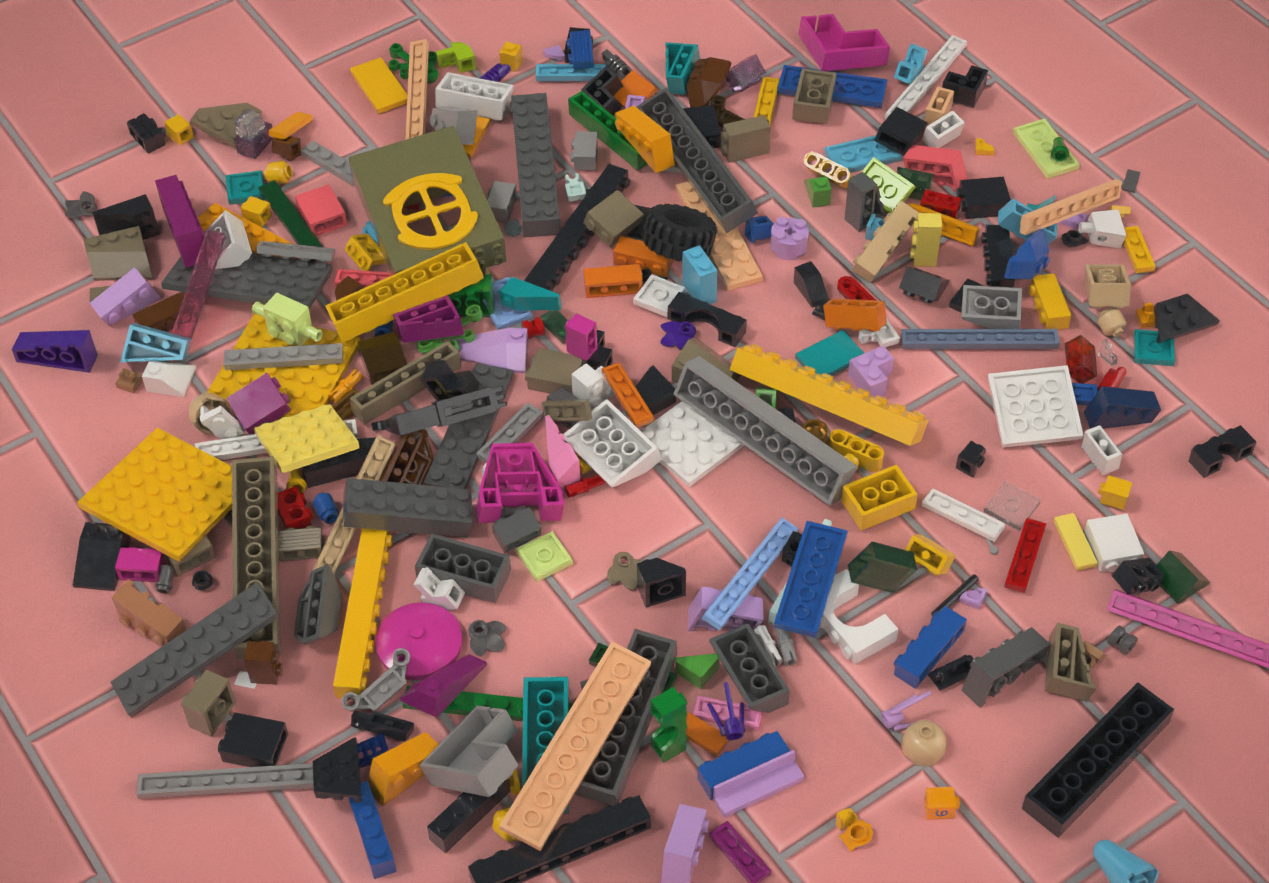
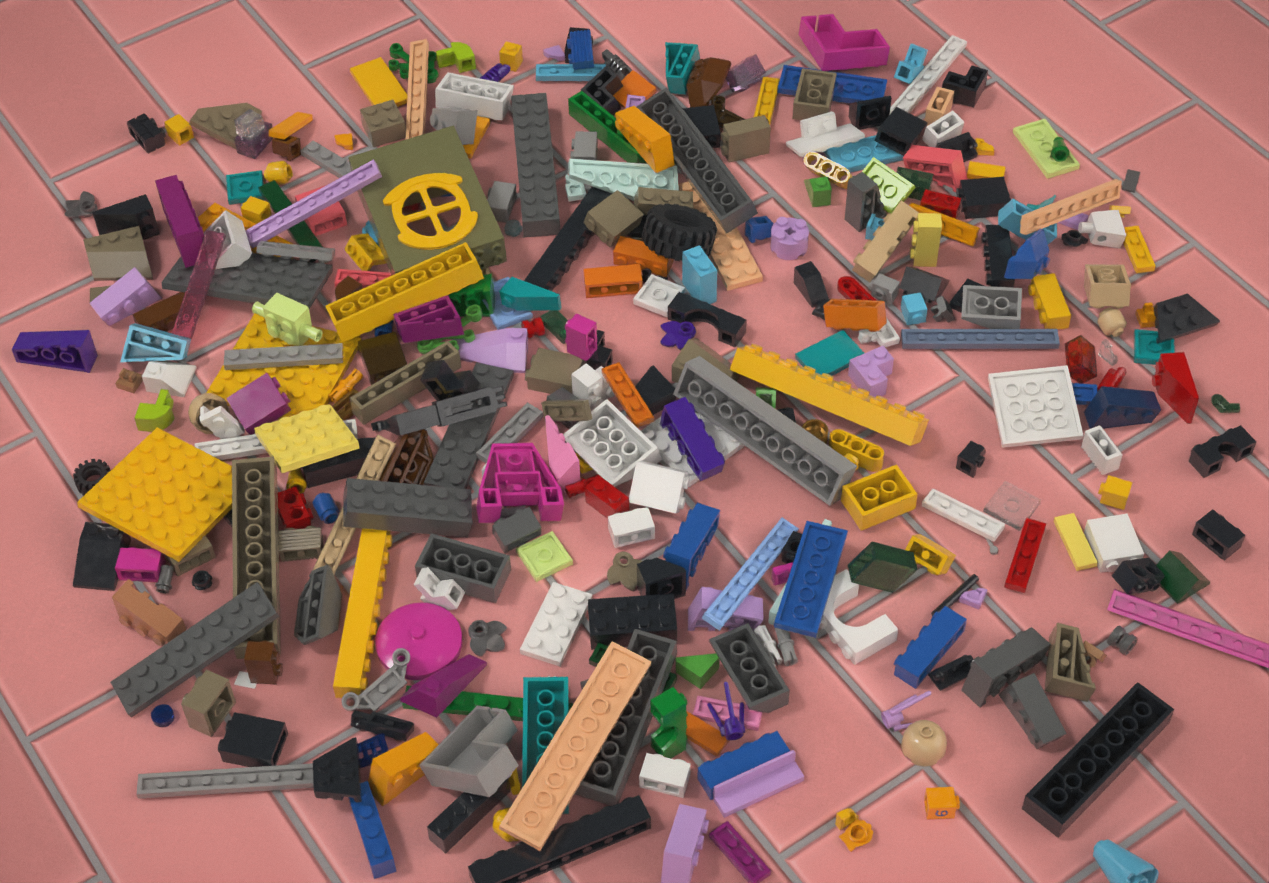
none -> black tyre [73,459,111,496]
none -> lime brick [134,389,175,432]
none -> clear blue tile [151,704,175,727]
none -> lavender plate [245,159,382,248]
none -> light orange tile [334,133,353,150]
none -> dark tan brick [360,100,406,147]
none -> white plate [520,582,593,667]
none -> light aqua wing [568,159,679,201]
none -> red brick [585,476,629,519]
none -> black brick [588,593,677,650]
none -> white brick [608,507,655,548]
none -> white brick [629,461,690,513]
none -> dark tan brick [634,187,693,215]
none -> white brick [639,753,691,798]
none -> dark purple wedge [660,397,725,481]
none -> blue wedge [663,503,720,591]
none -> dark pink tile [771,563,793,586]
none -> white bracket [786,111,865,157]
none -> black slope [848,96,892,130]
none -> light grey brick [868,273,900,307]
none -> medium azure brick [901,293,928,325]
none -> dark grey tile [931,296,955,323]
none -> black hinge [937,132,978,162]
none -> yellow tile [967,161,1006,179]
none -> dark grey wedge [998,673,1067,749]
none -> red slope [1152,352,1199,424]
none -> black brick [1192,509,1245,561]
none -> clear green arm [1211,394,1240,413]

